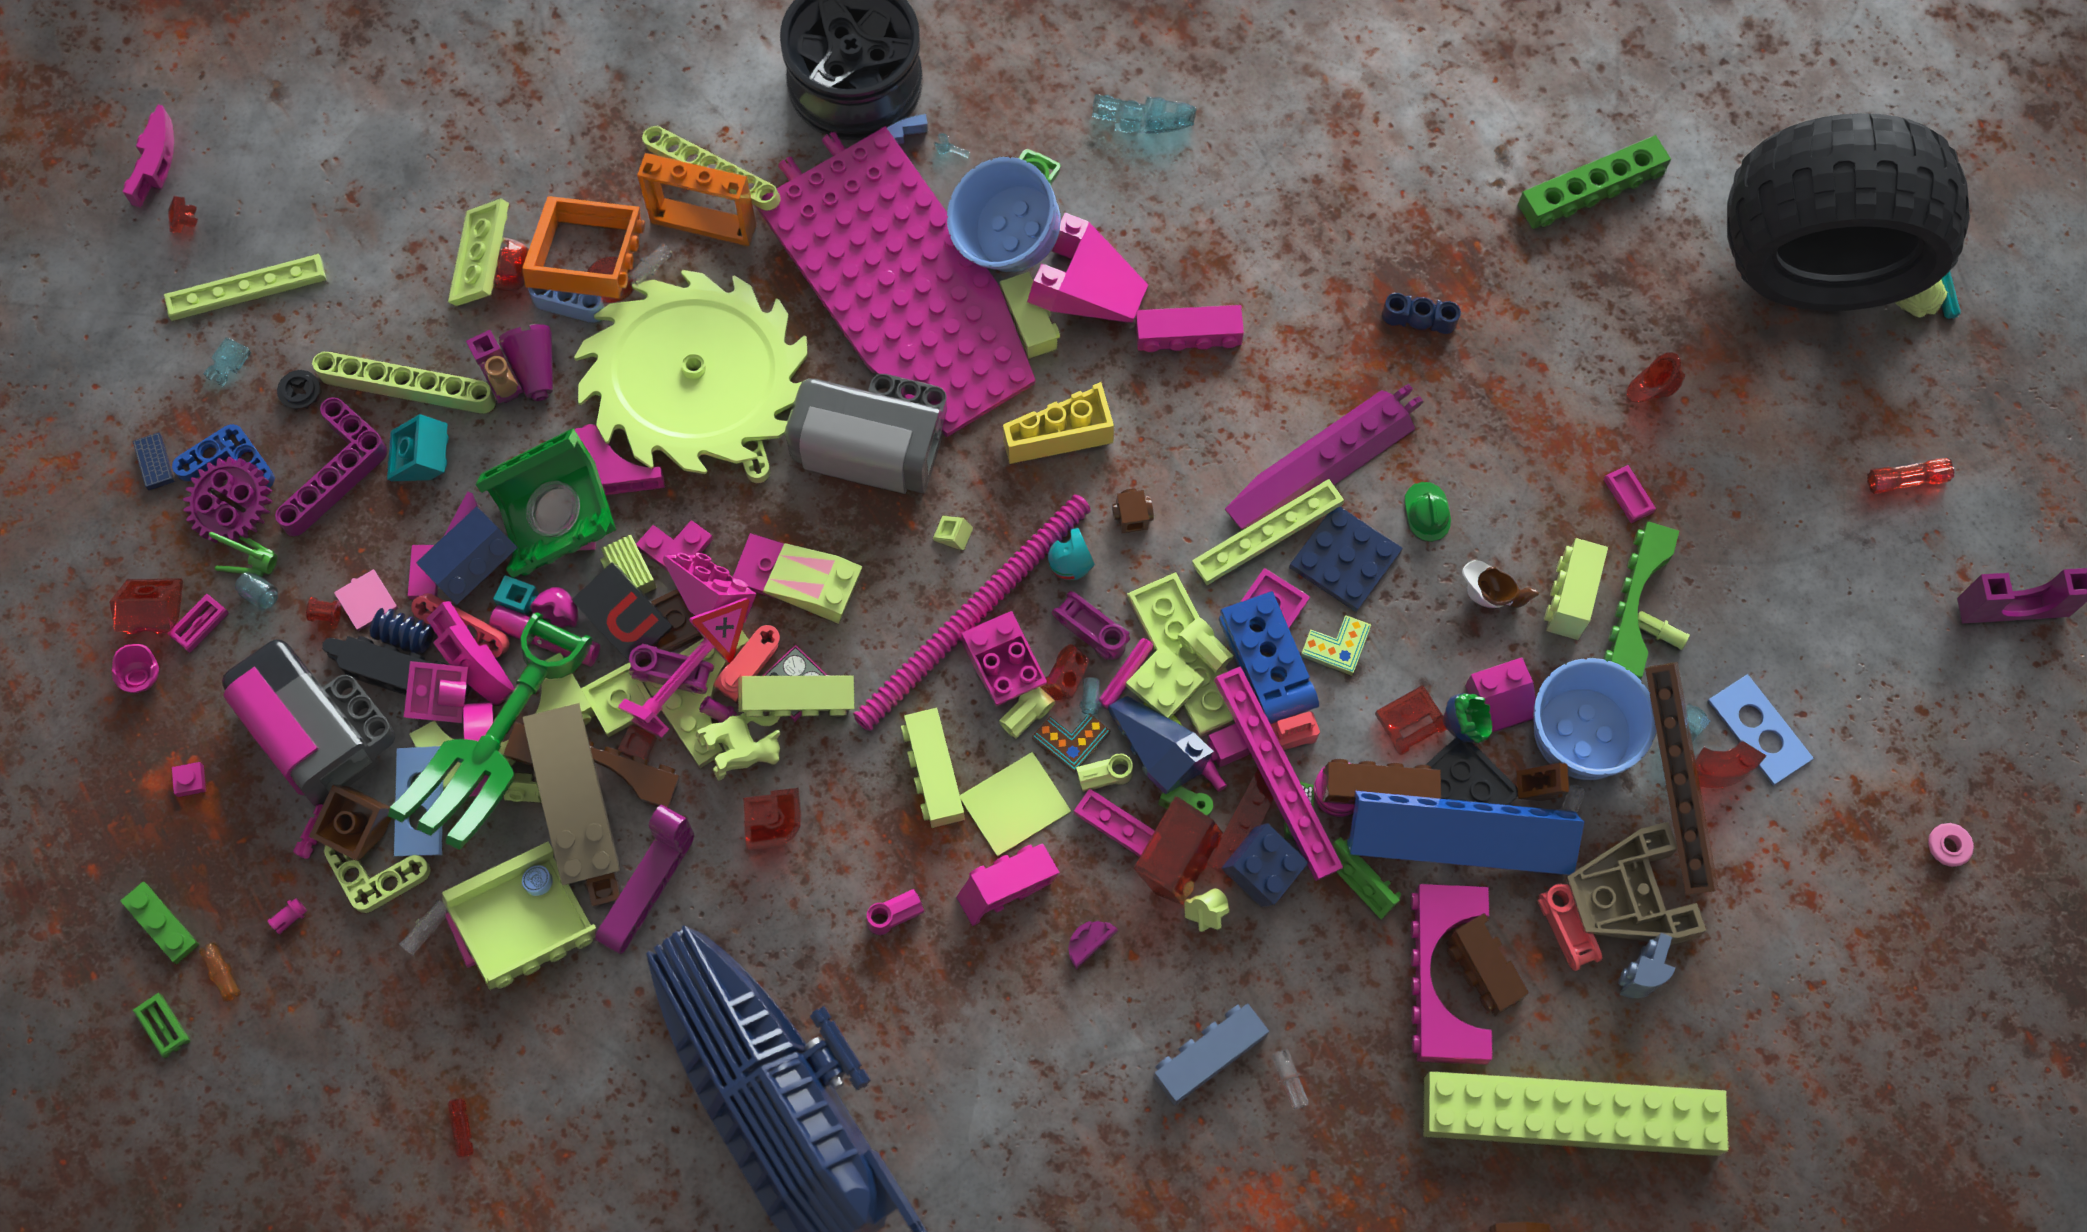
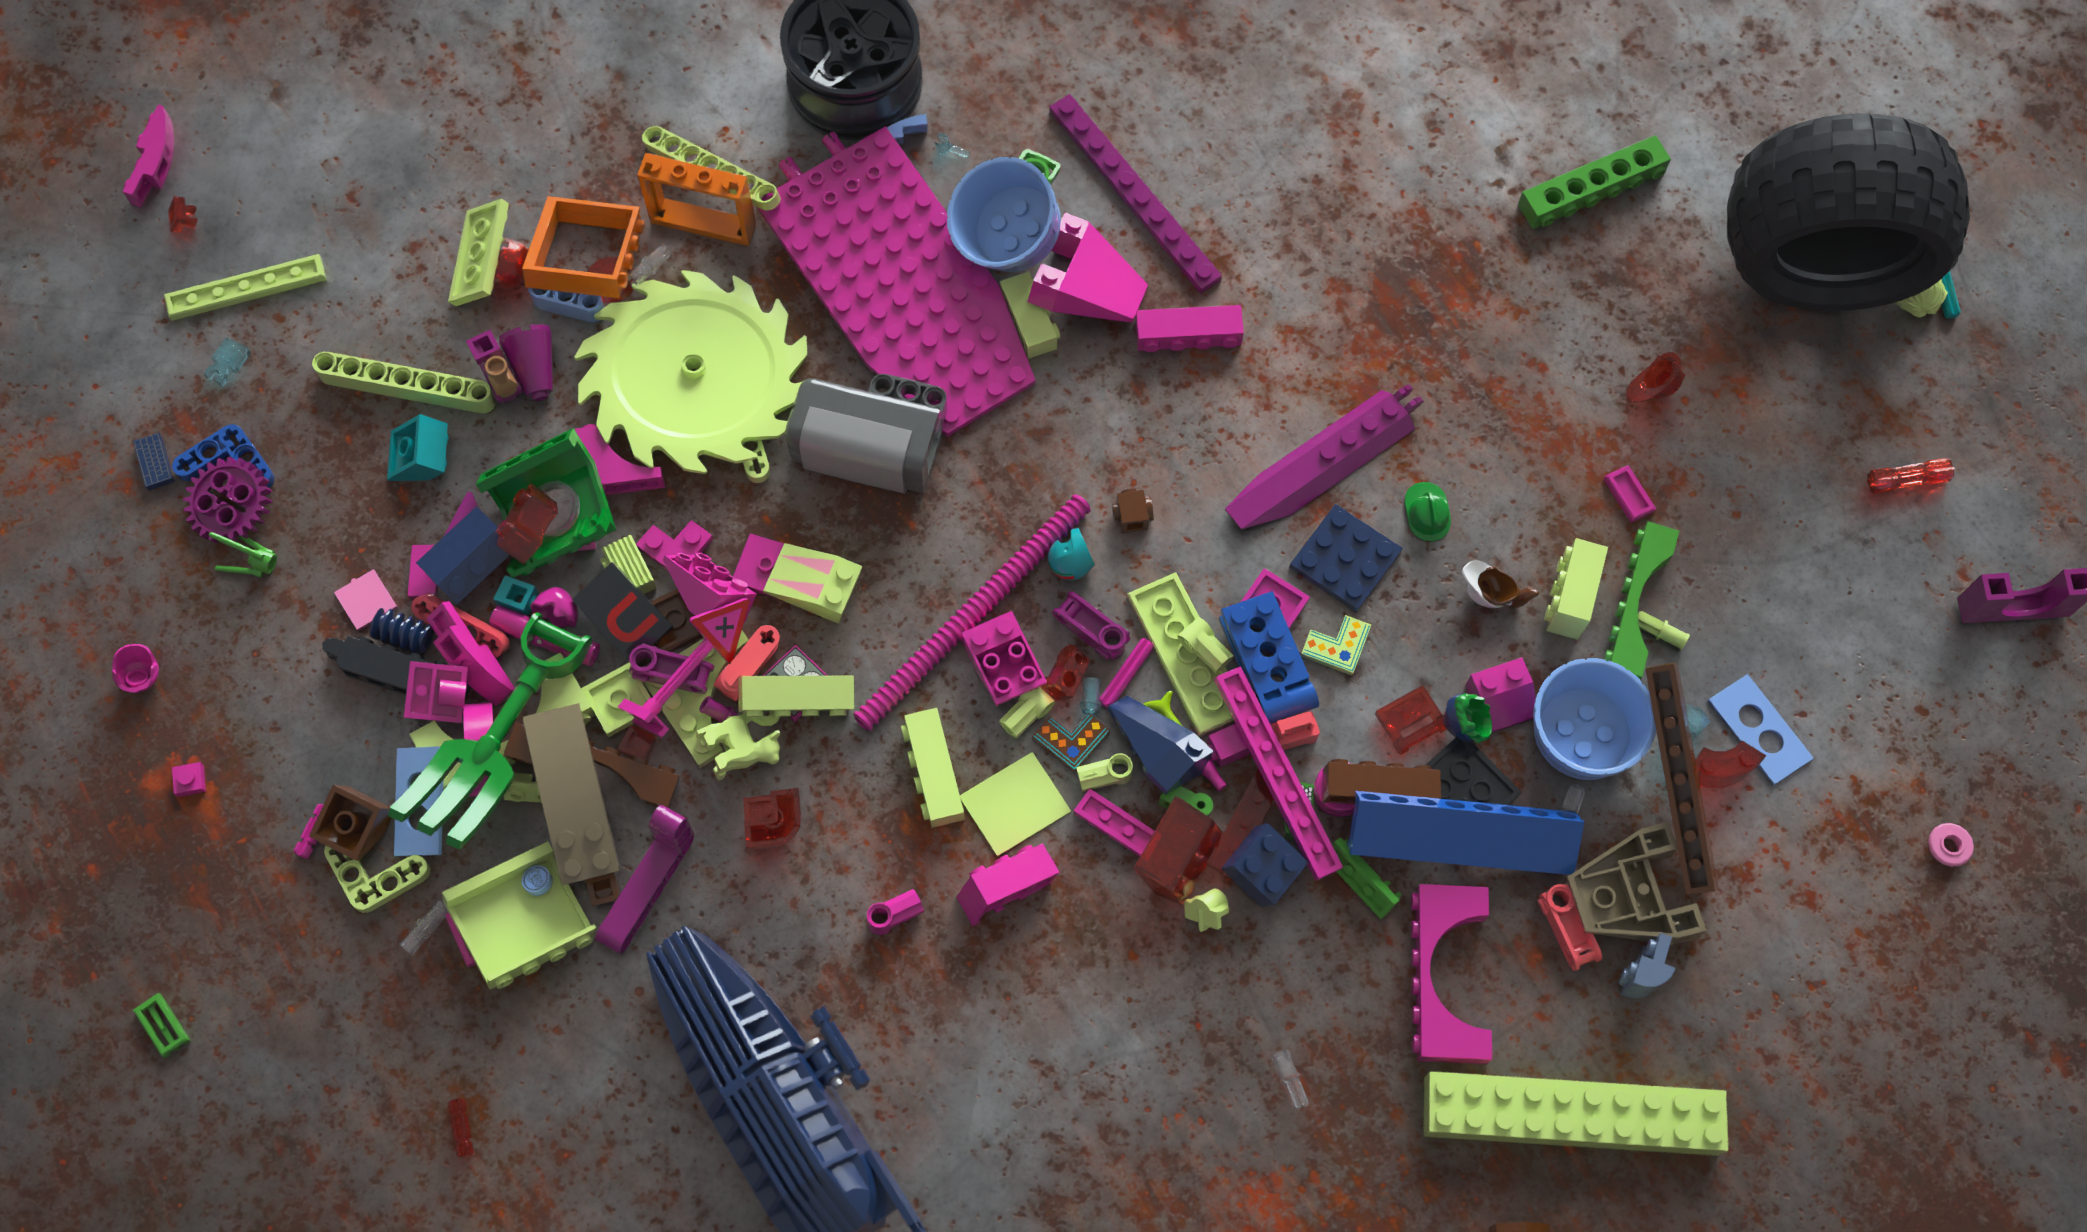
clear red slope [109,578,183,634] -> none
bright green plate [121,881,200,964] -> none
dark pink tile [167,594,229,653] -> none
clear orange pin [199,943,241,1002] -> none
piece [222,640,395,806] -> none
clear light blue brick [235,572,278,610] -> none
dark pink pin [268,898,307,934] -> none
magenta beam [275,397,387,536] -> none
black gear [277,370,321,411] -> none
clear red bush [306,597,342,625] -> none
yellowish green slope [933,516,973,550] -> none
light yellow wedge [1003,382,1114,464] -> none
magenta plate [1068,921,1118,969] -> none
clear light blue slope [1092,94,1197,134] -> none
yellowish green plate [1126,645,1204,719] -> none
sand blue brick [1153,1003,1269,1106] -> none
yellowish green plate [1192,479,1344,585] -> none
dark blue piece [1382,293,1461,334] -> none
reddish brown wedge [1446,913,1529,1016] -> none
reddish brown arch [1516,763,1569,801] -> none
none -> clear red brick [496,483,558,564]
none -> magenta plate [1049,94,1222,294]

